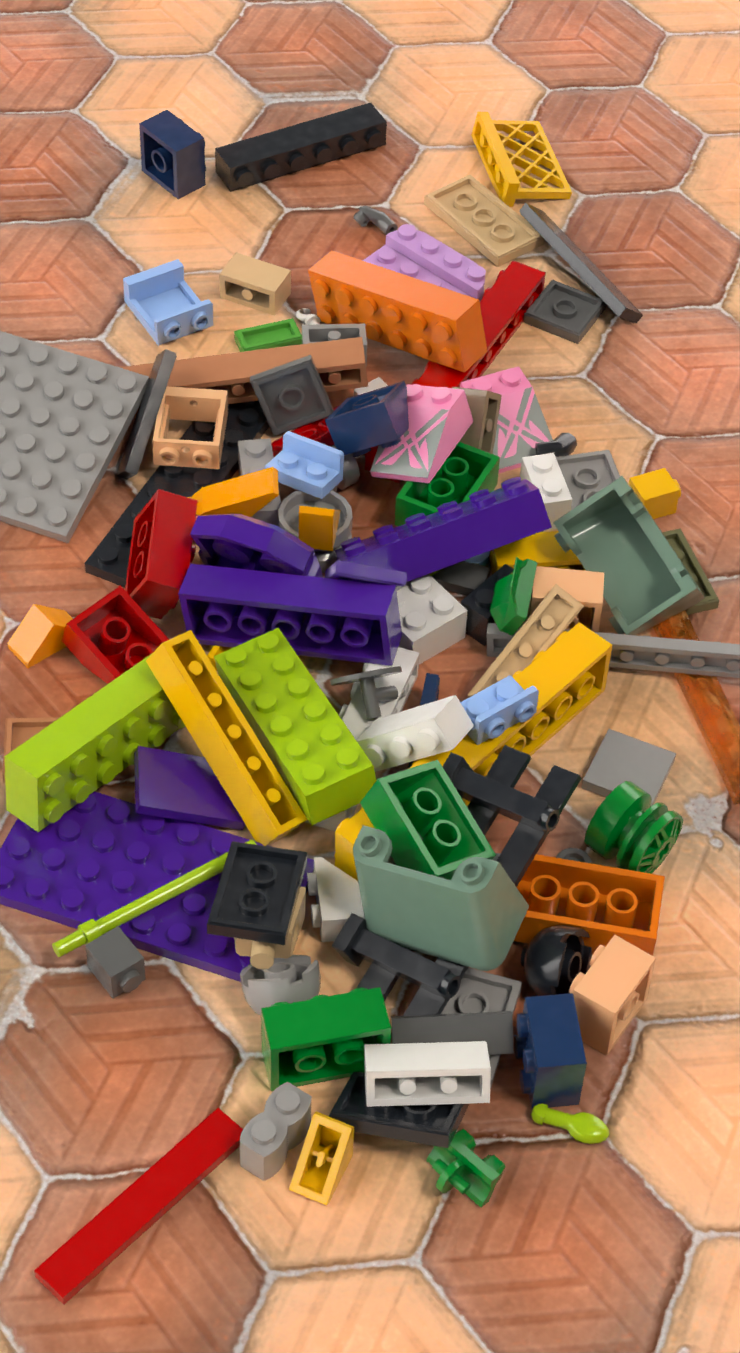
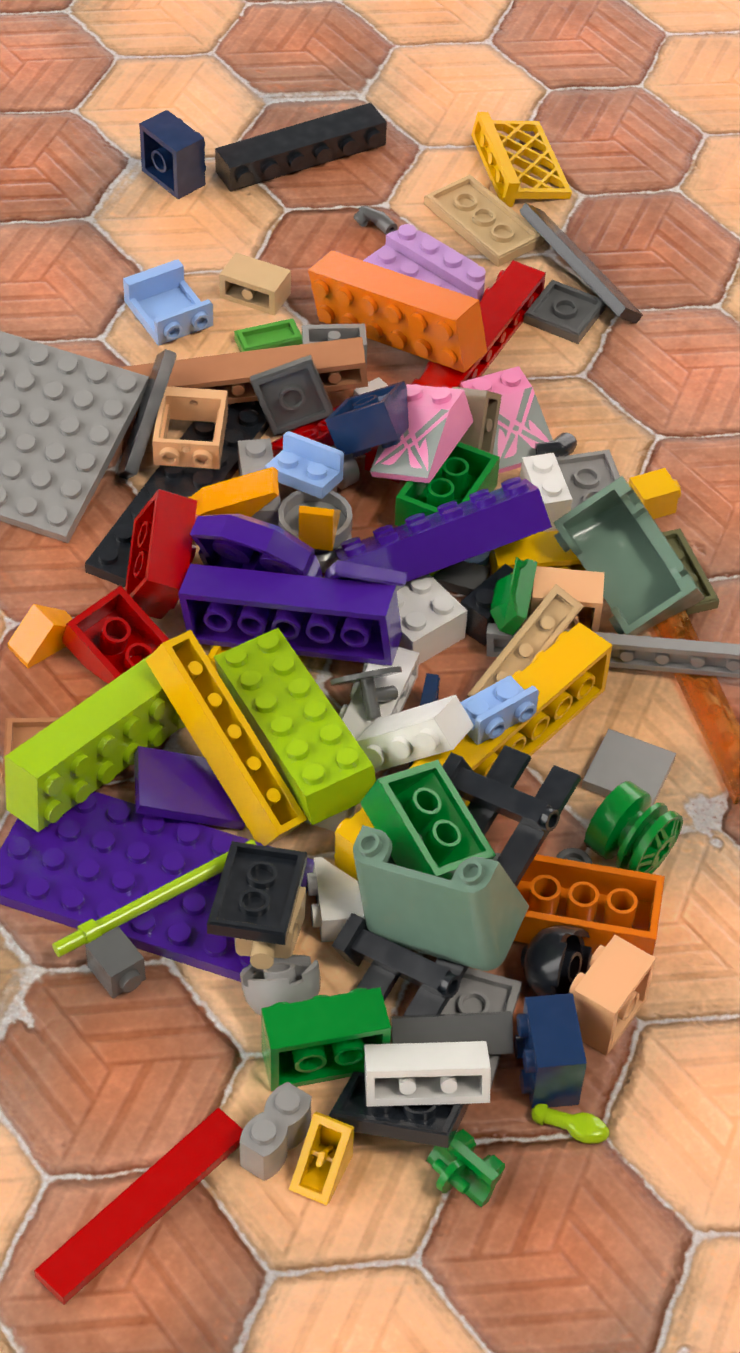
white hand [296,308,320,325] -> none

